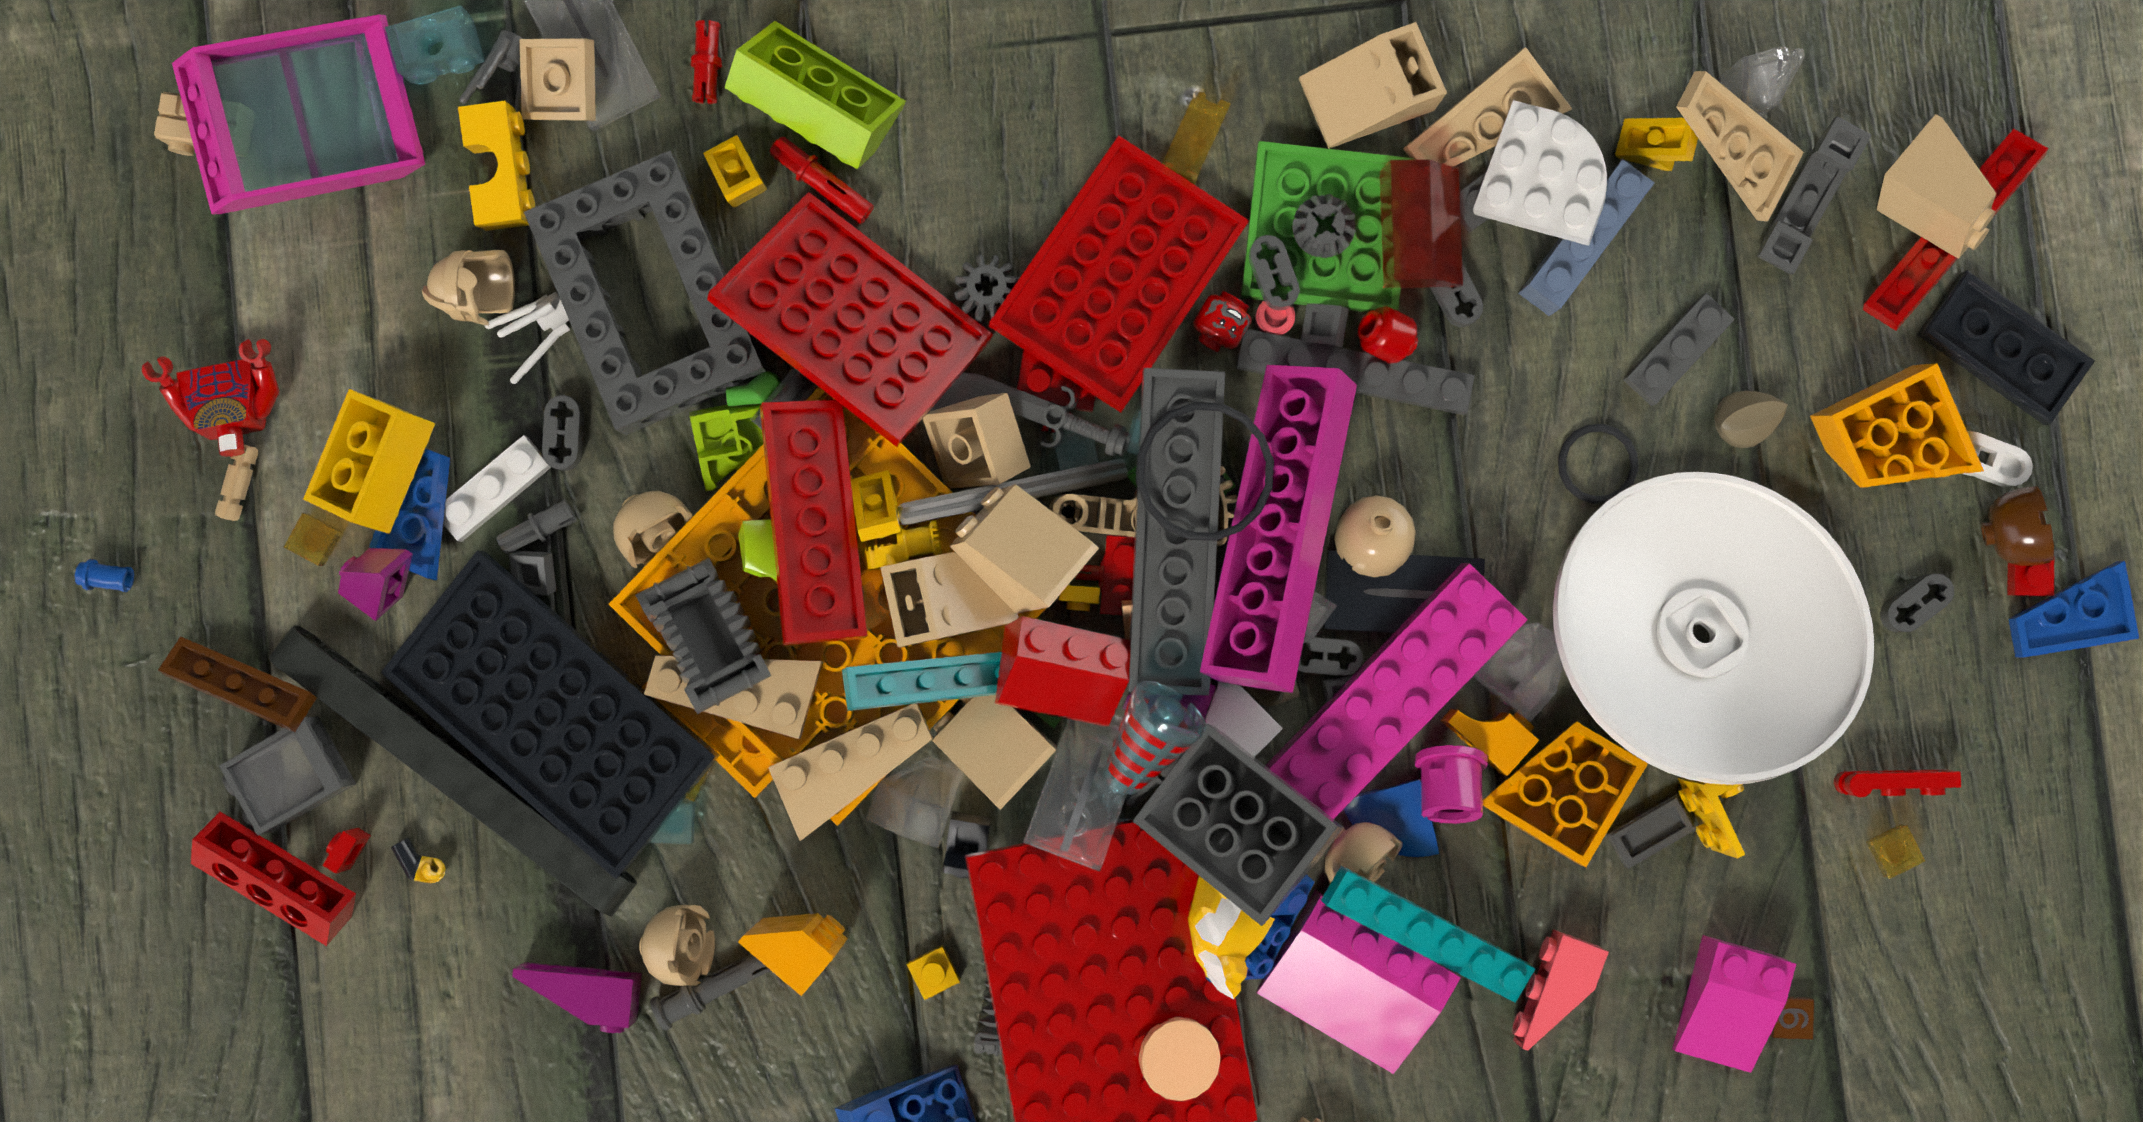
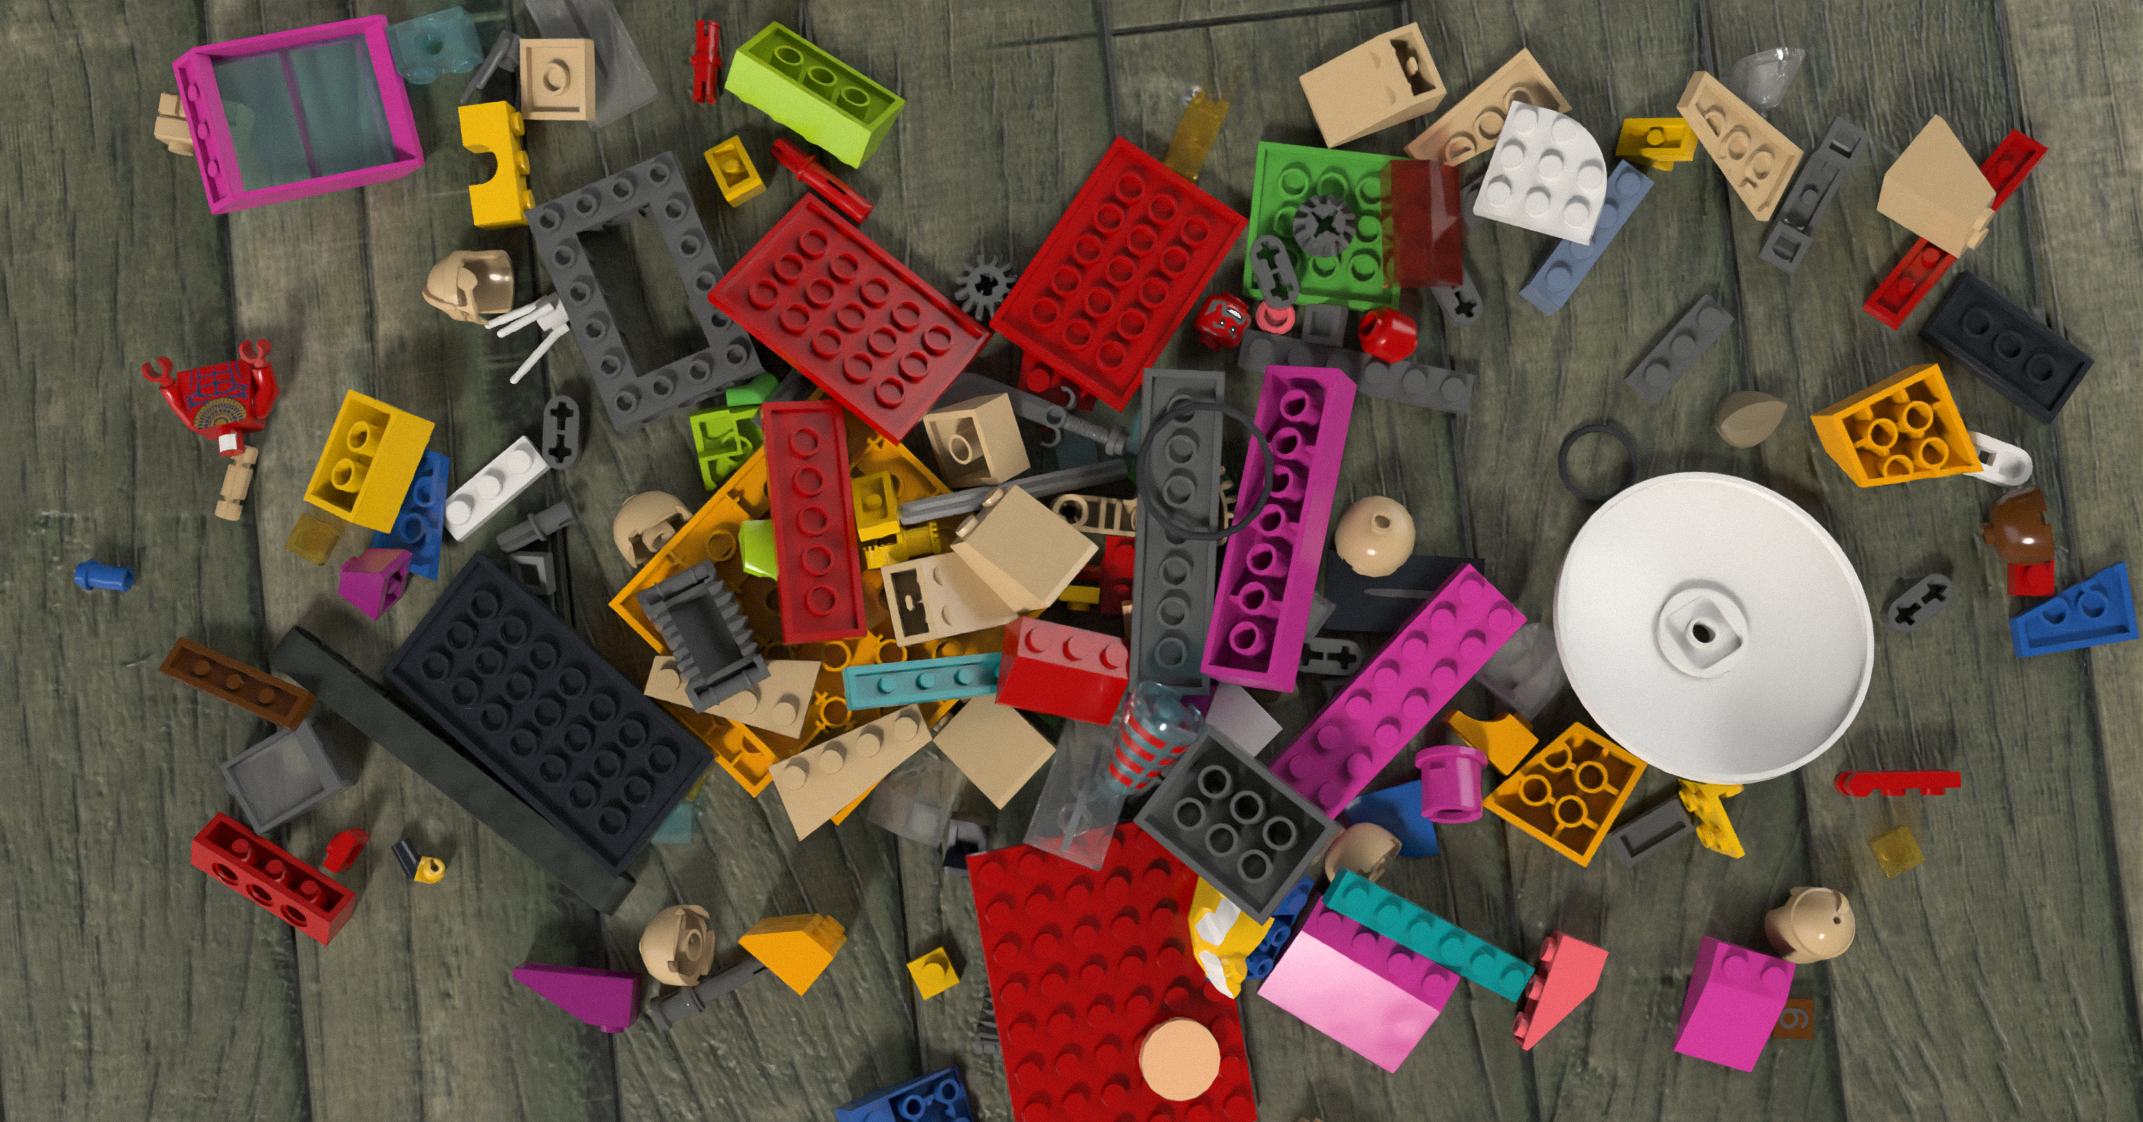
none -> tan helmet [1765,886,1855,964]

